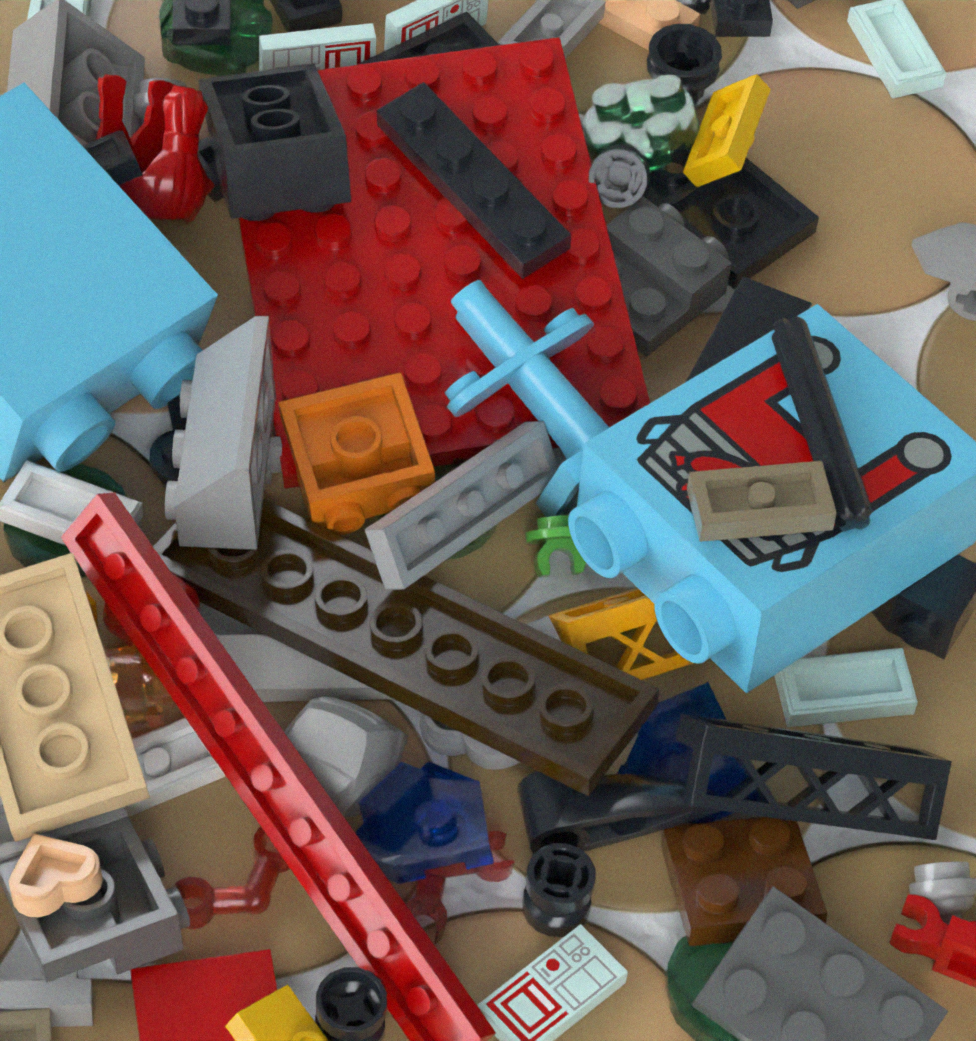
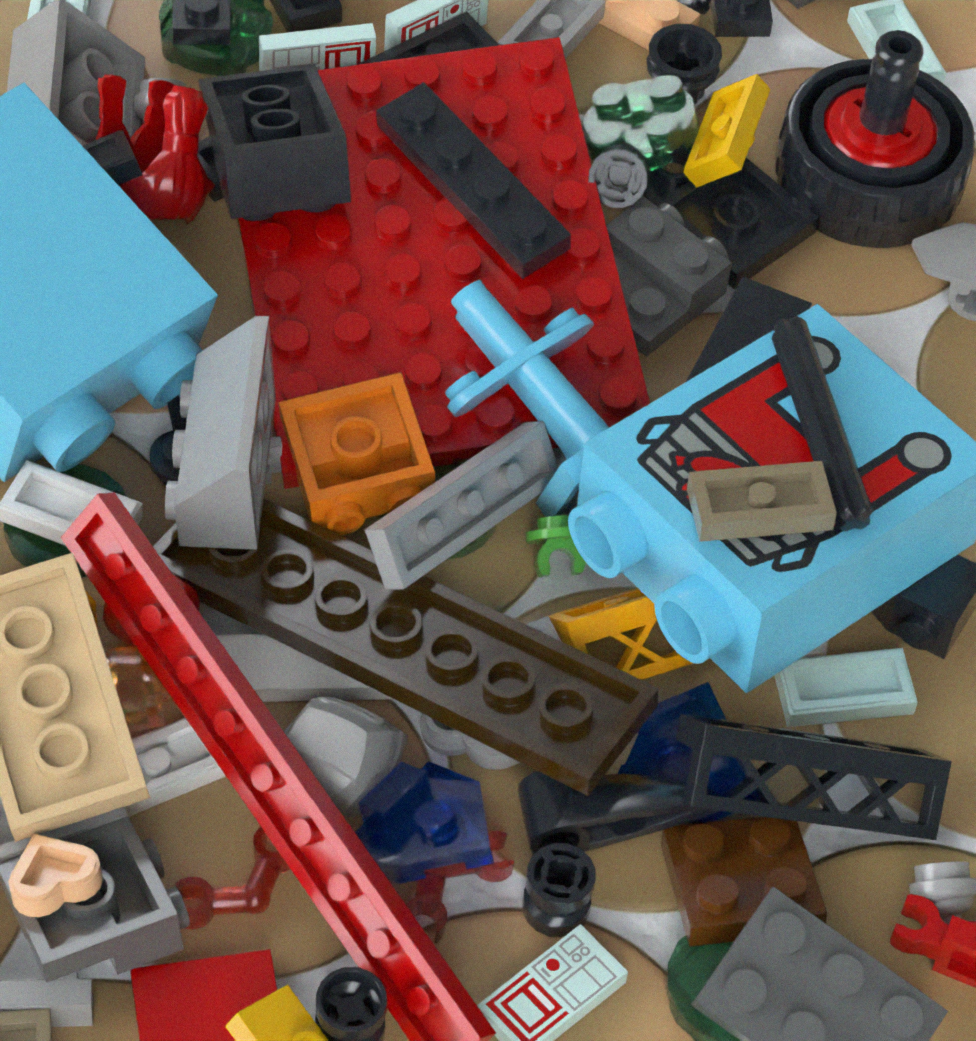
none -> black wheel [775,30,975,248]

